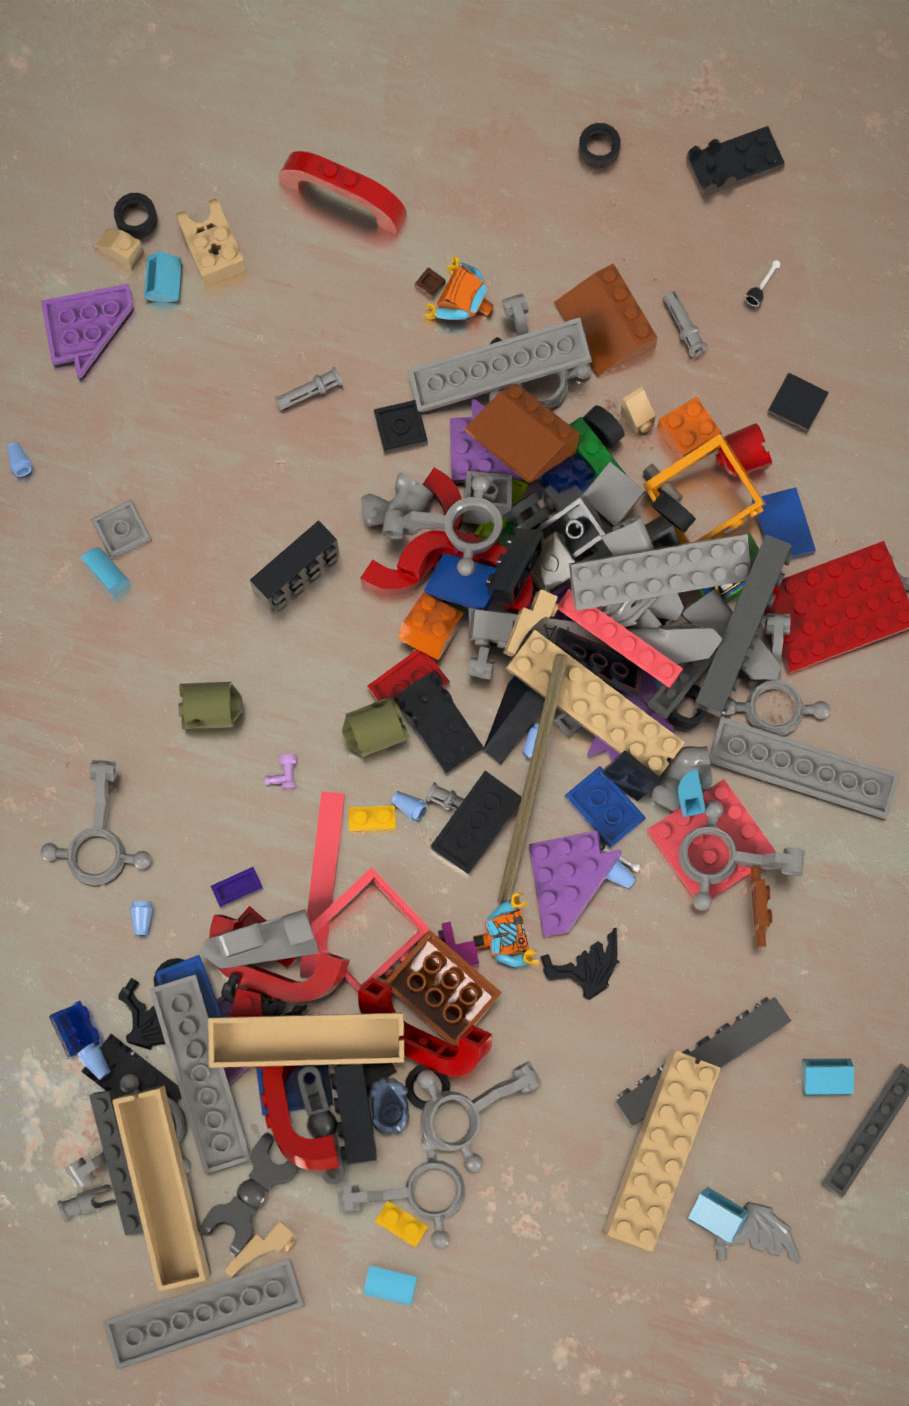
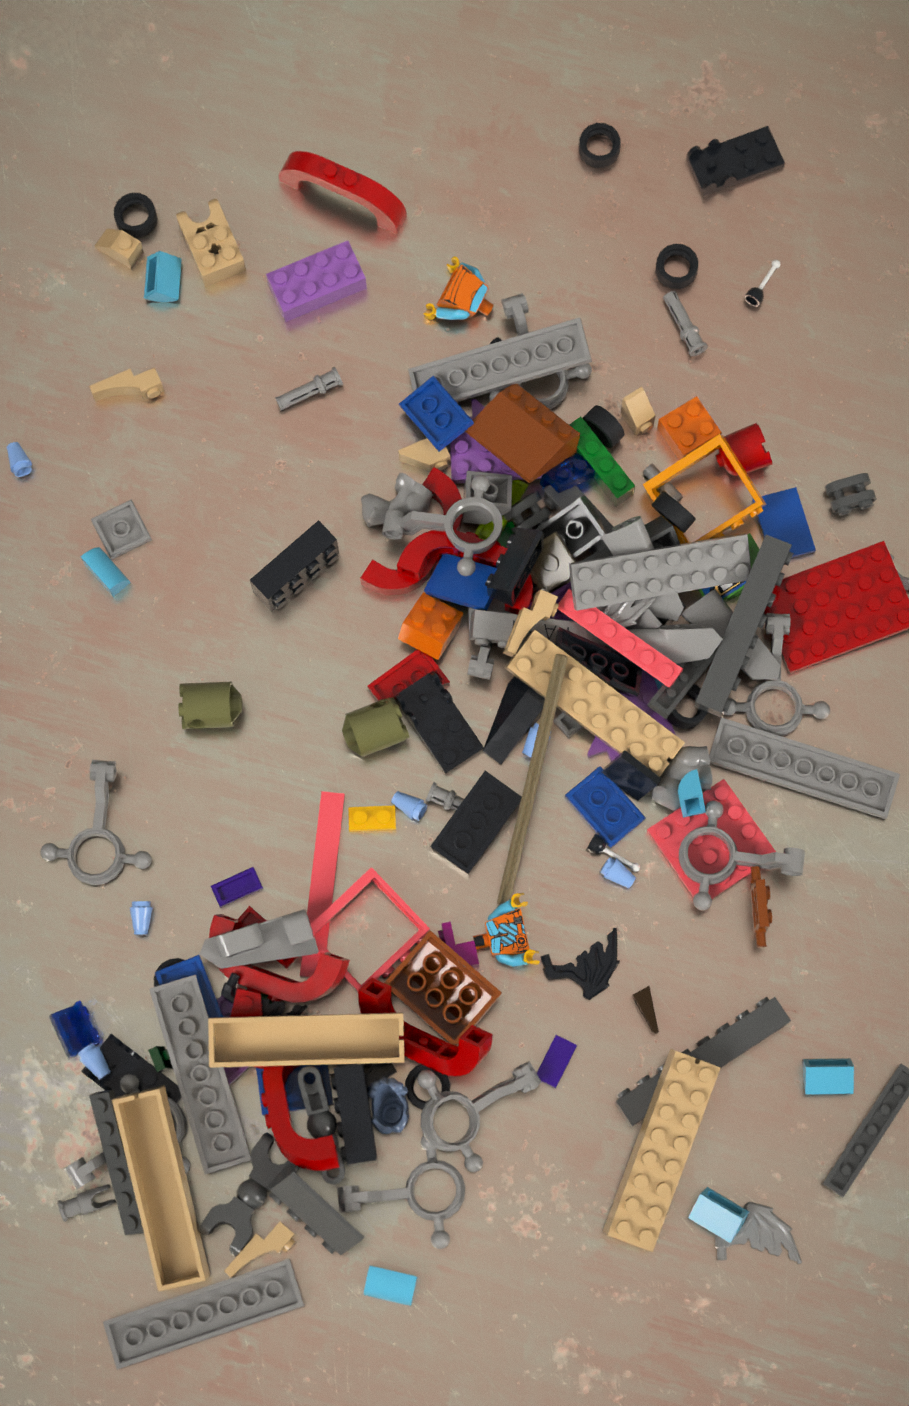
medium lavender wing [41,284,133,379] -> none
black animal [118,978,166,1050] -> none
lavender piece [265,754,297,789] -> none
black tile [374,400,428,453] -> none
yellow plate [375,1201,429,1248] -> none
reddish brown tile [415,267,446,299] -> none
medium lavender wing [529,830,622,937] -> none
dark orange slope [554,263,657,377] -> none
light grey tile [581,462,646,526] -> none
black tile [768,372,829,432] -> none
none -> tan slope [89,367,164,402]
none -> dark green tile [148,1046,173,1072]
none -> medium lavender brick [266,240,367,322]
none -> dark grey slope [267,1165,364,1255]
none -> tan slope [398,438,451,472]
none -> blue tile [399,376,474,452]
none -> dark purple tile [537,1035,577,1089]
none -> dark brown piece [632,986,659,1035]
none -> black tyre [656,244,698,289]
none -> dark grey brick [825,473,877,516]

